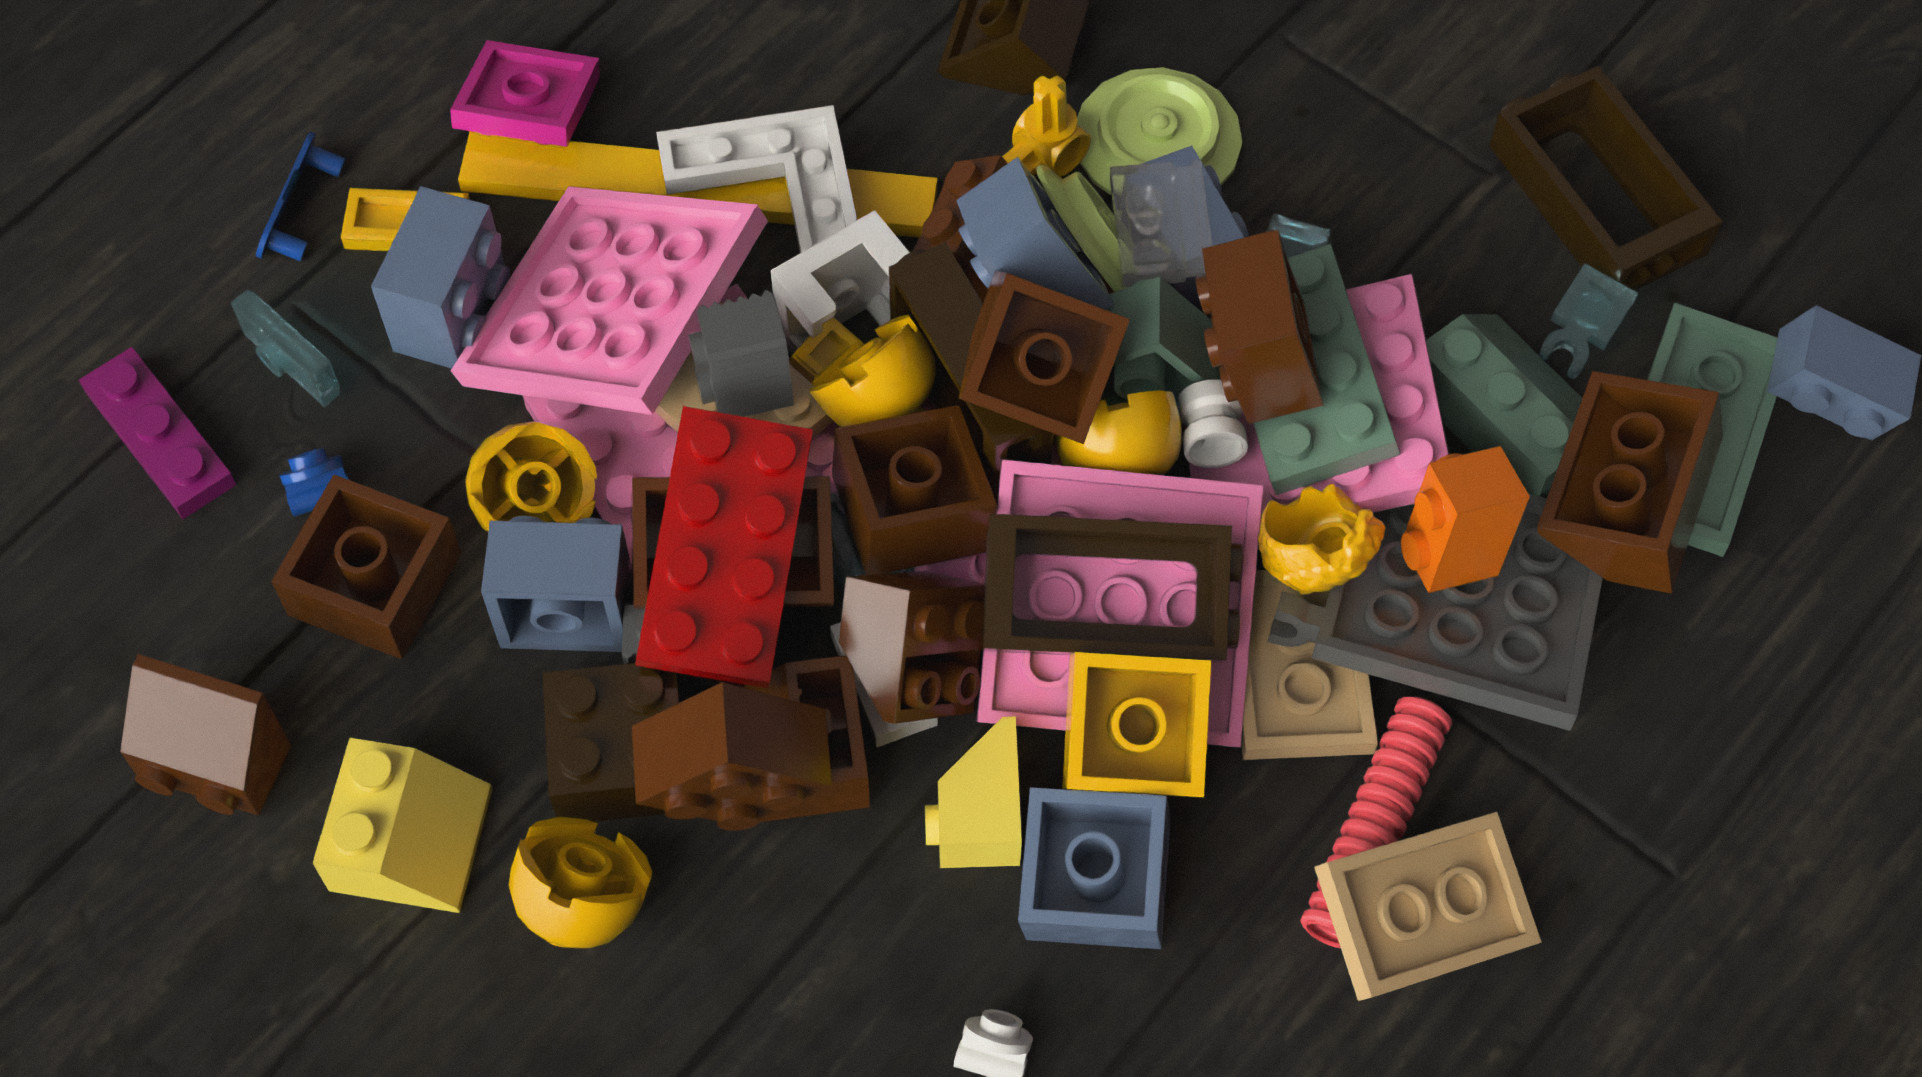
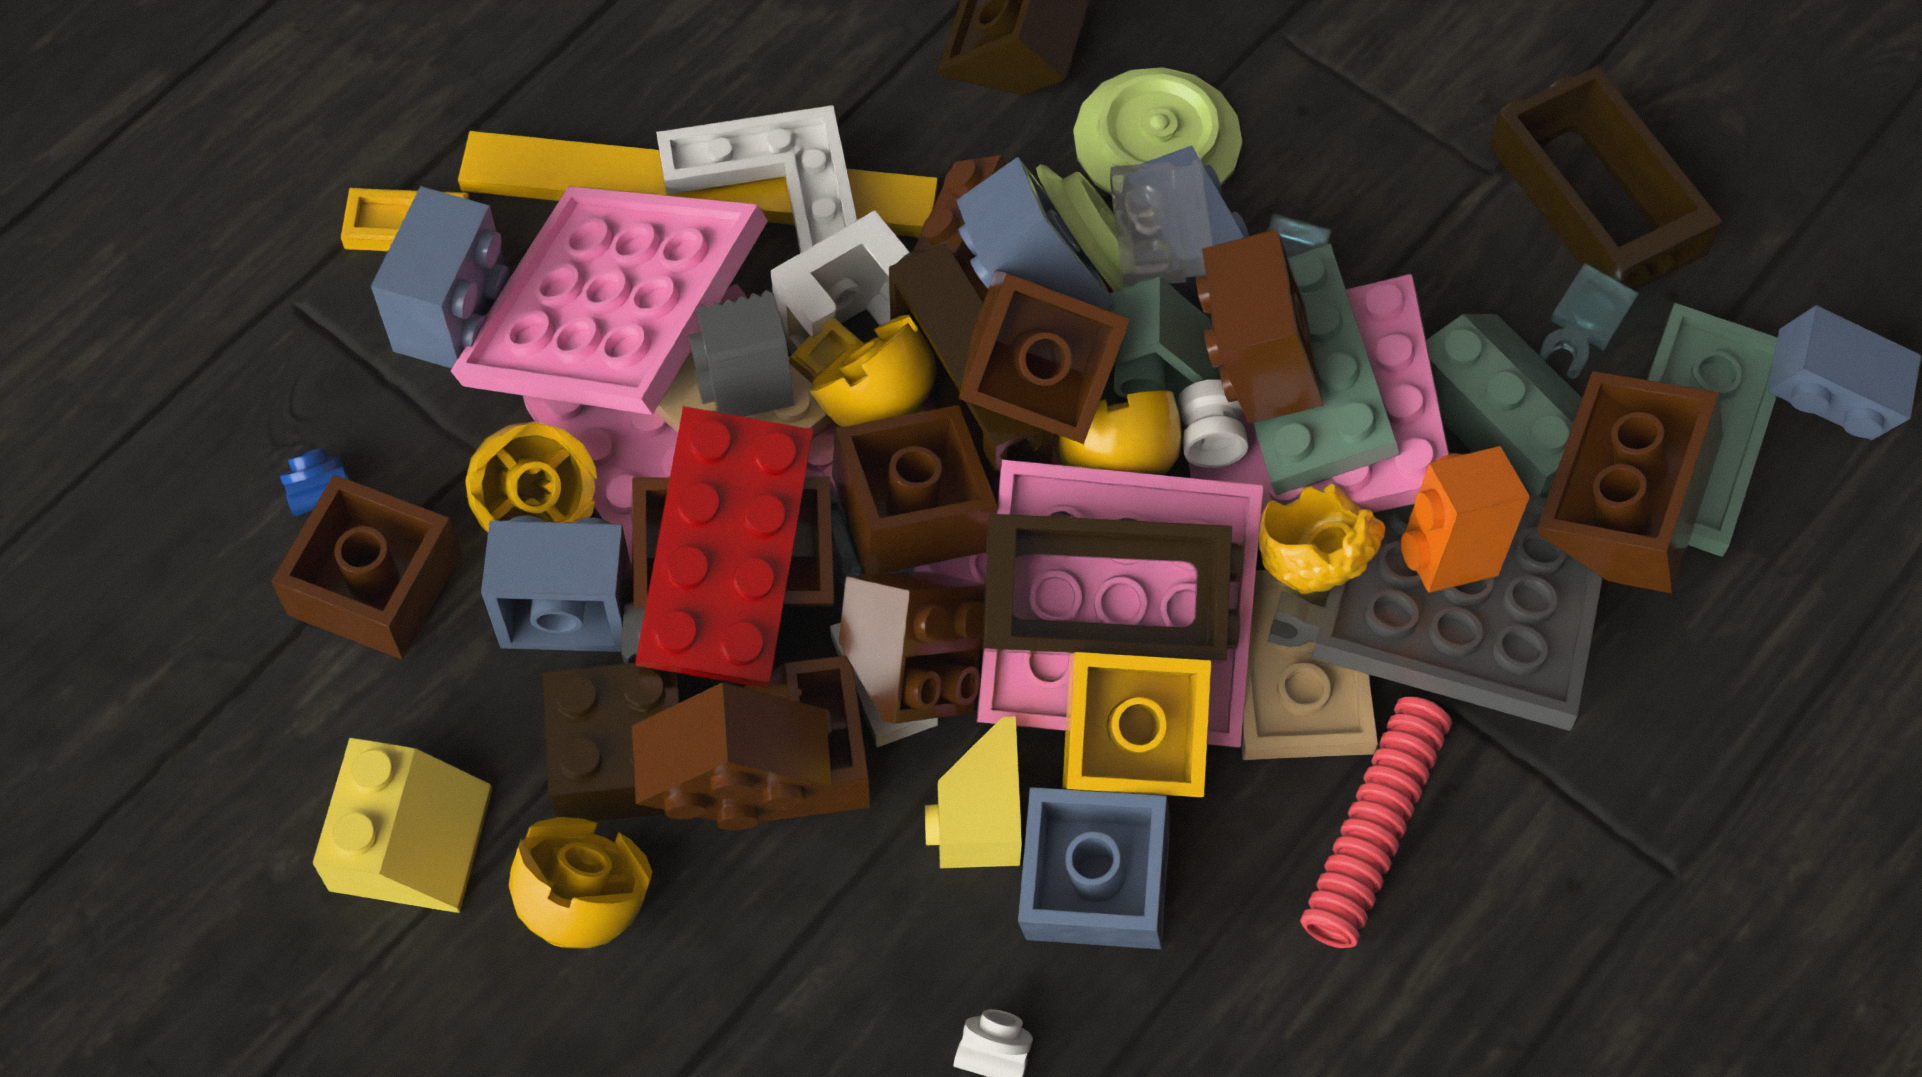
magenta plate [79,347,236,519] -> none
slope [120,654,291,816] -> none
clear light blue plate [231,289,340,407] -> none
blue piece [256,131,346,262] -> none
dark pink plate [450,40,600,147] -> none
yellow axle [1002,75,1091,177] -> none
tan plate [1314,812,1542,1001] -> none

